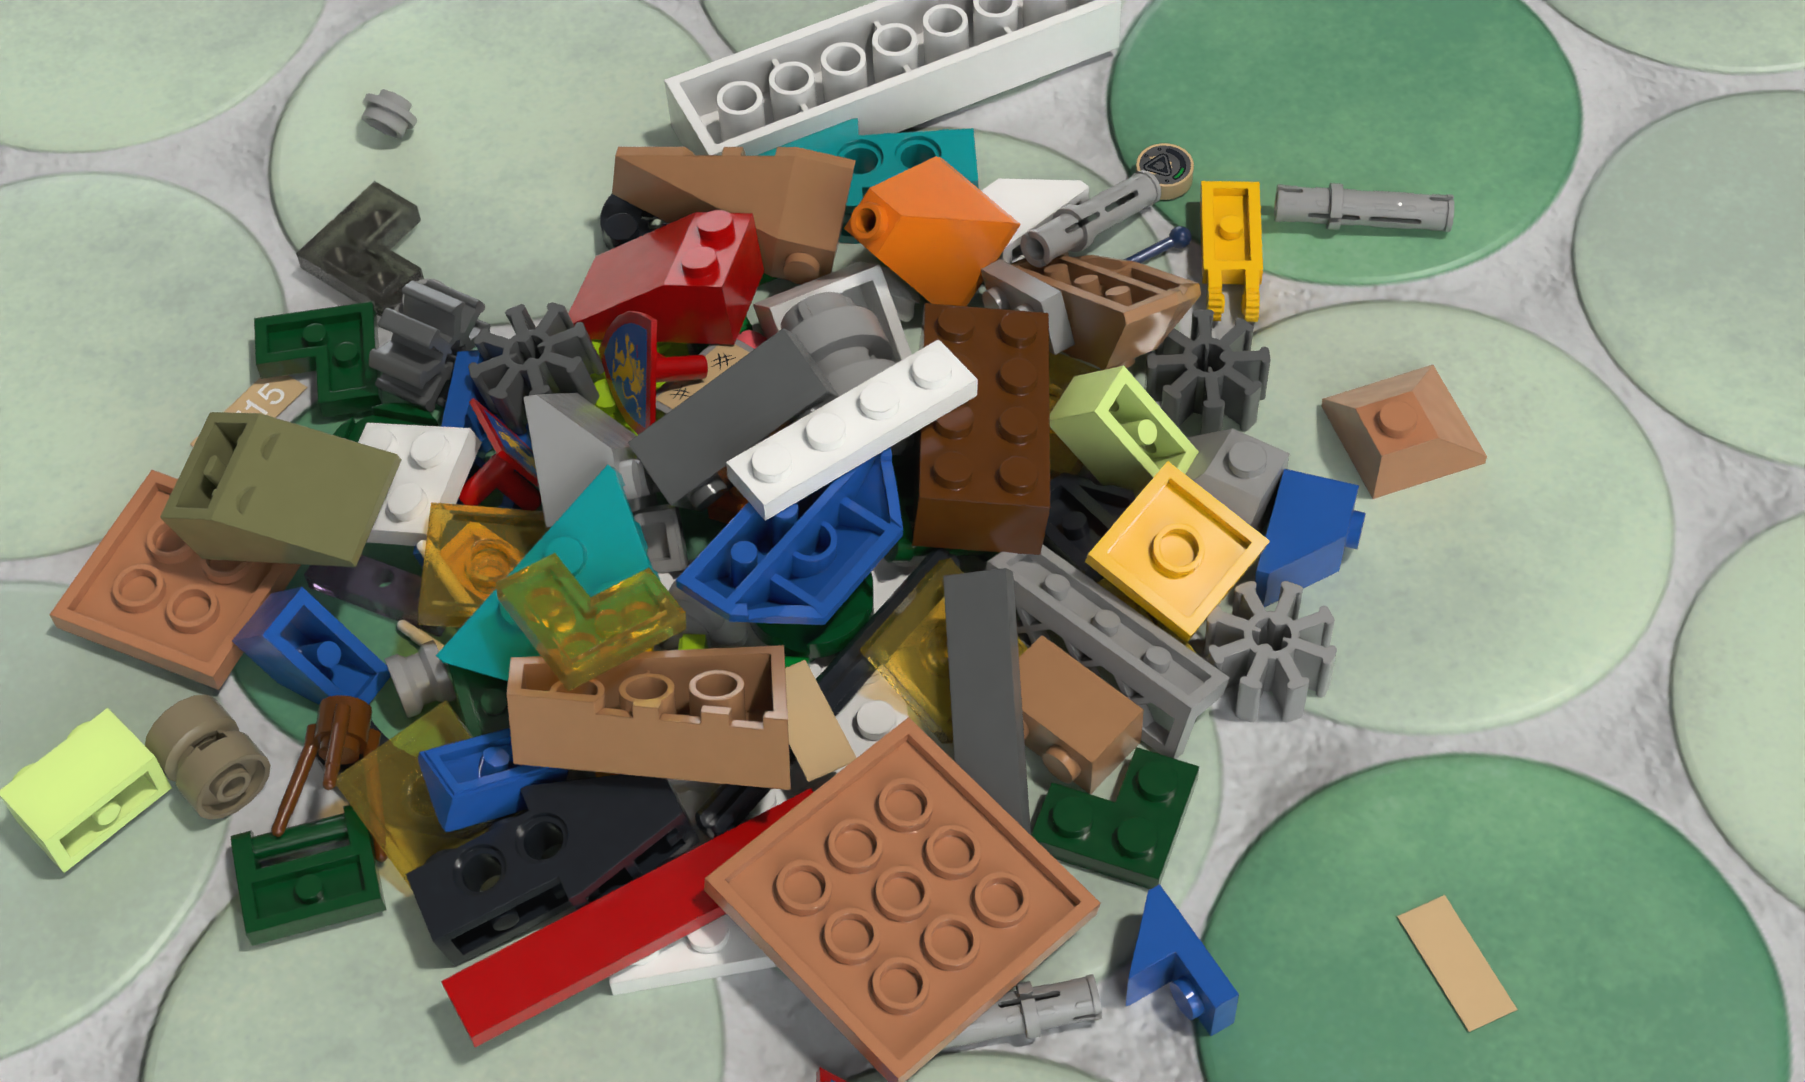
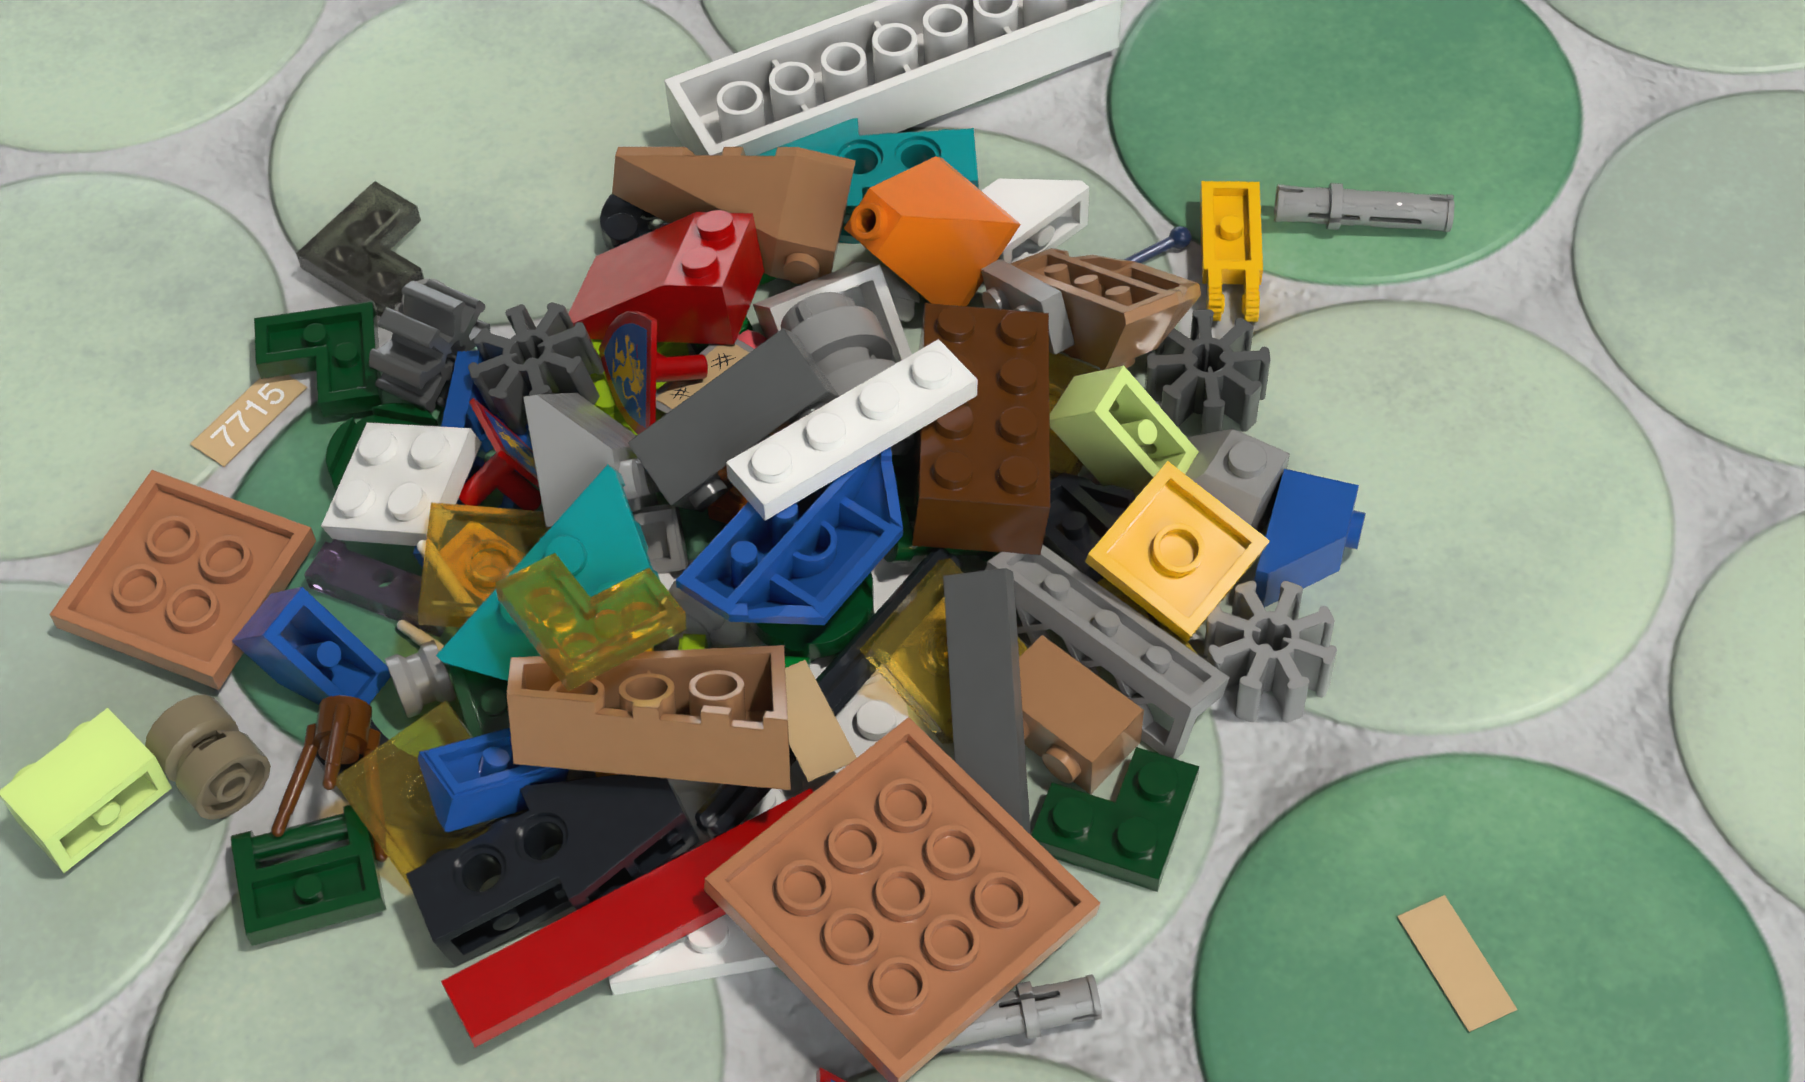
olive slope [160,412,402,567] -> none
light grey plate [361,89,417,139] -> none
light grey pin [1021,170,1161,268] -> none
blue slope [1125,884,1239,1036] -> none
tile [1136,143,1194,200] -> none
nougat slope [1321,364,1487,499] -> none

